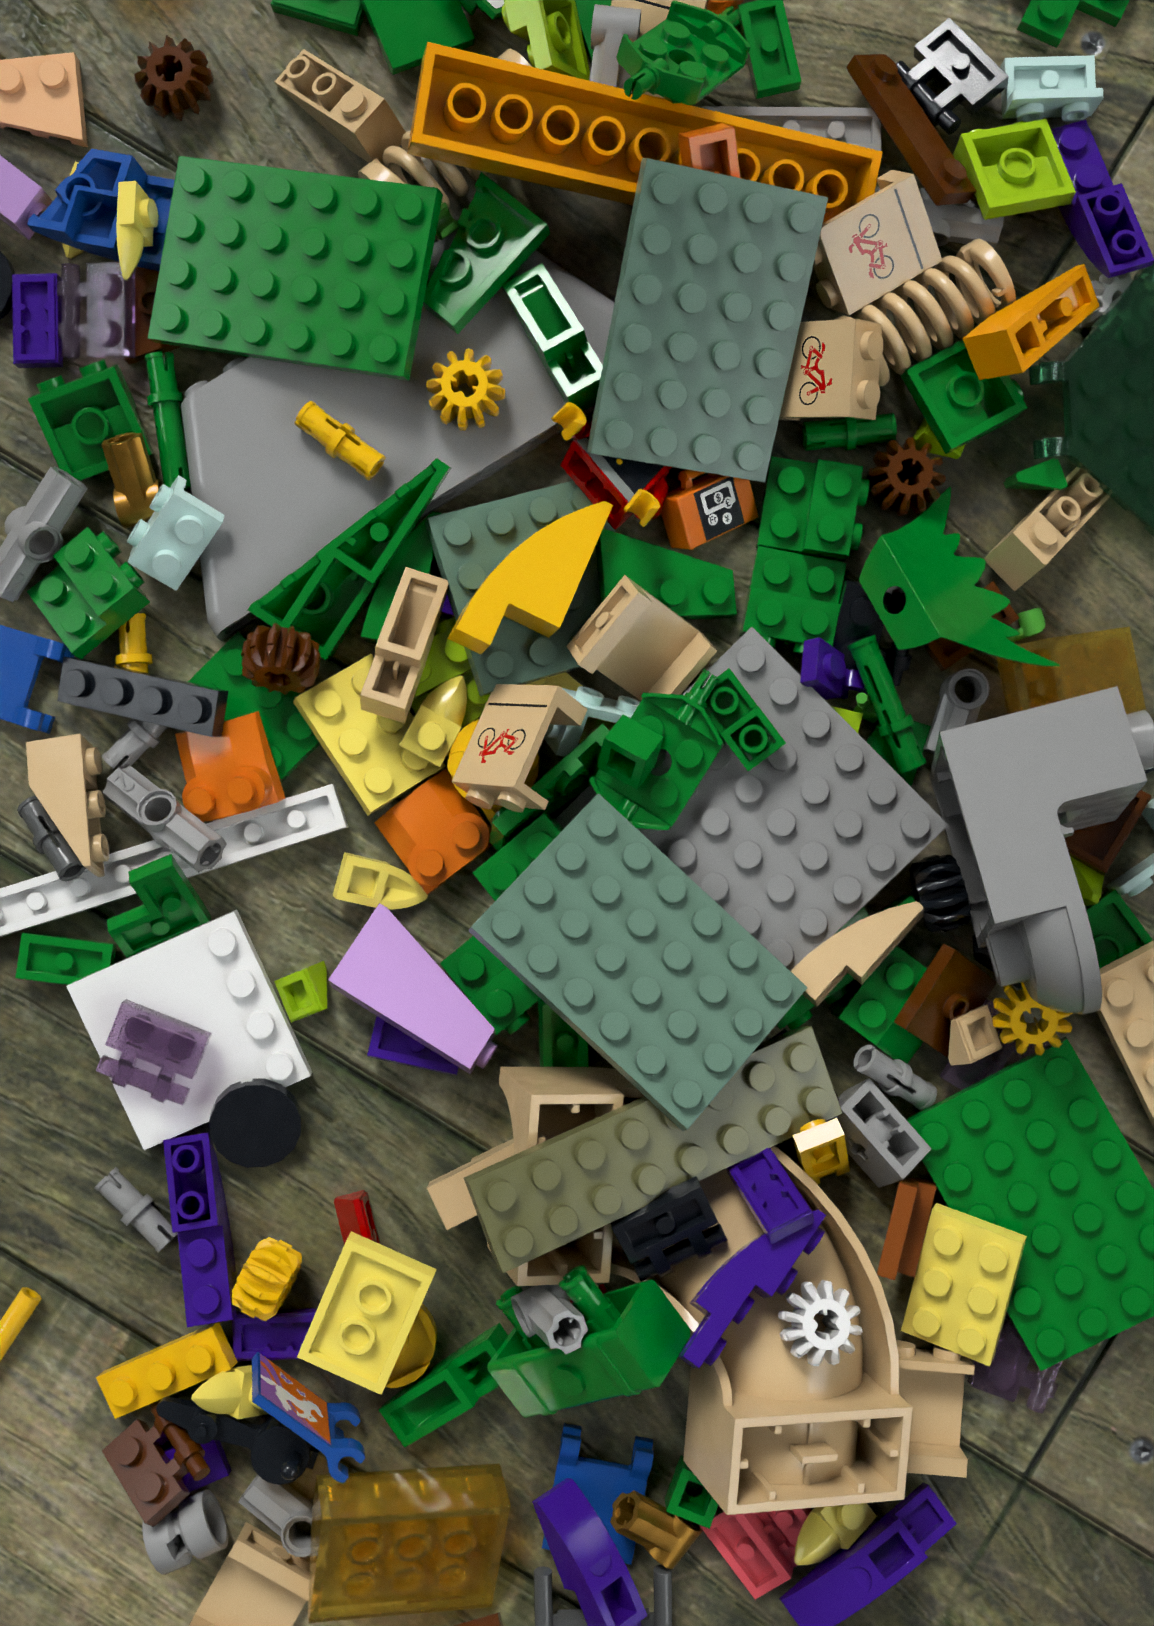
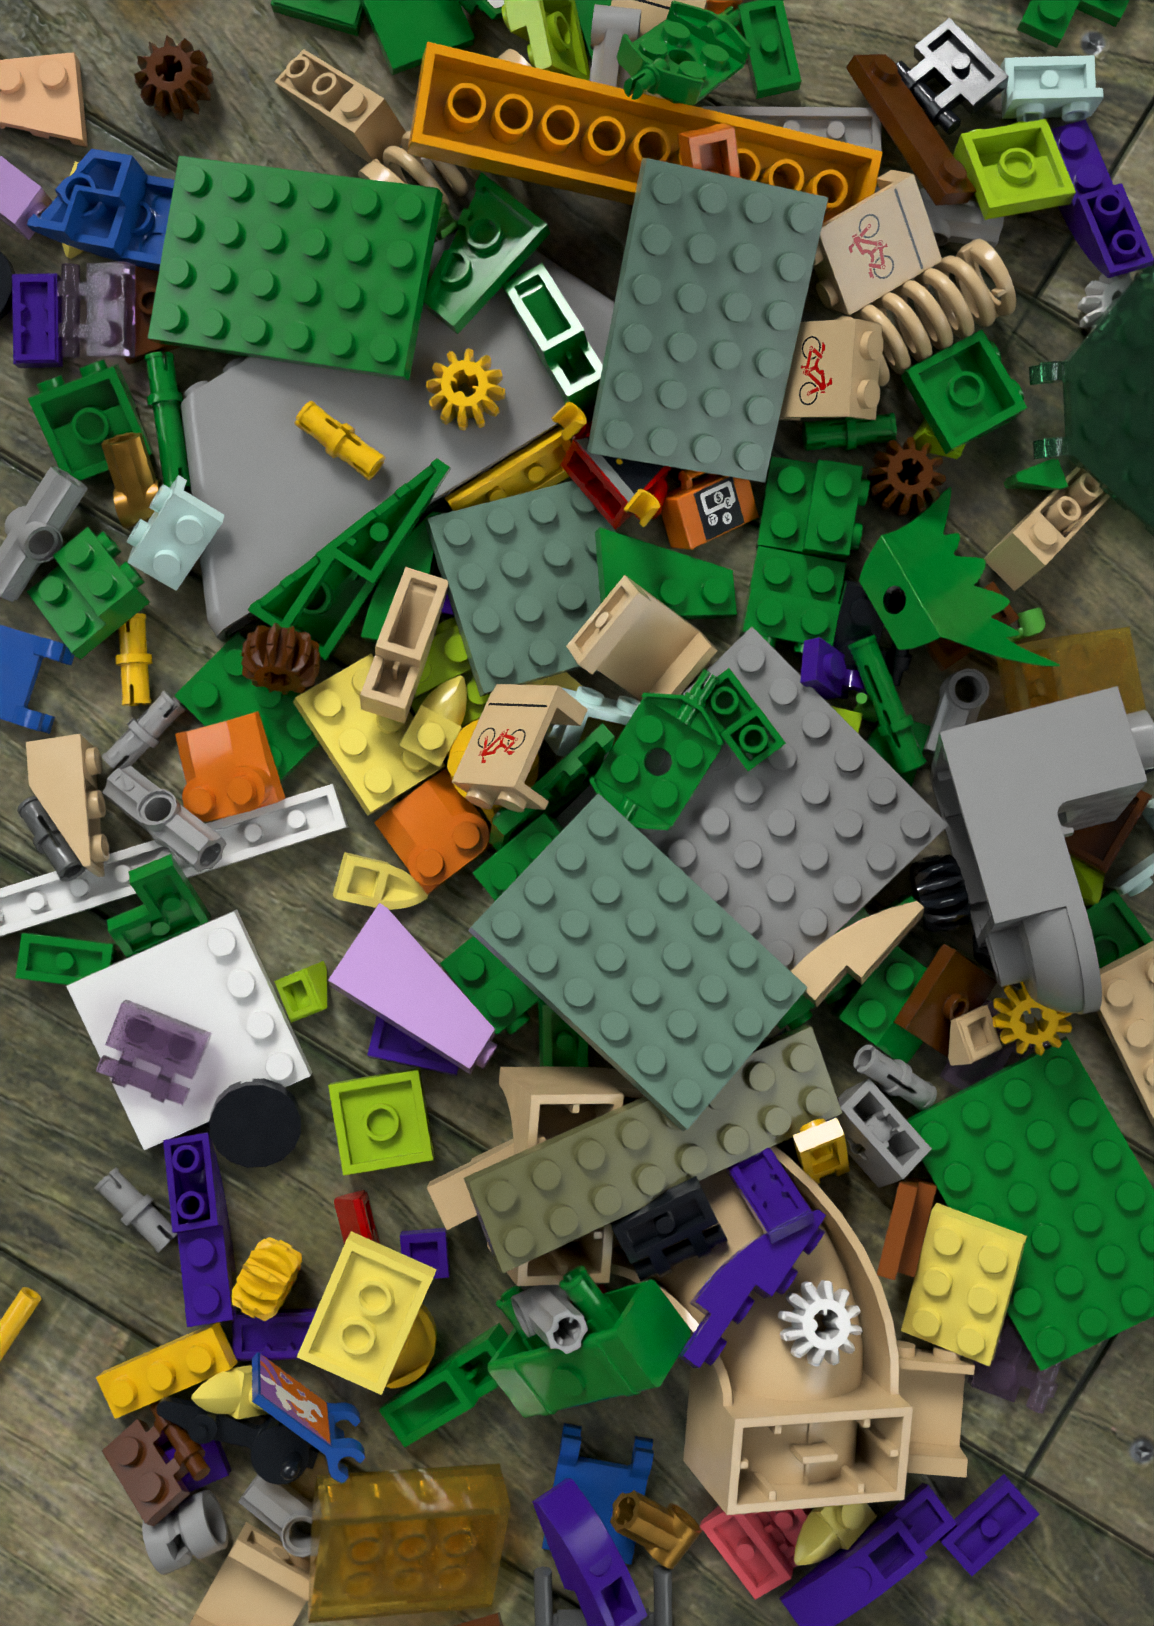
black plate [57,657,229,737] -> none
light yellow plate [116,181,159,280] -> none
yellow slope [447,501,613,654] -> none
green plate [597,714,664,790] -> none
green plate [664,1455,718,1529] -> none
light orange slope [962,264,1100,380] -> none
none -> lime plate [328,1068,435,1176]
none -> dark purple plate [400,1228,450,1279]
none -> yellow plate [445,426,571,511]
none -> dark purple plate [939,1474,1040,1576]

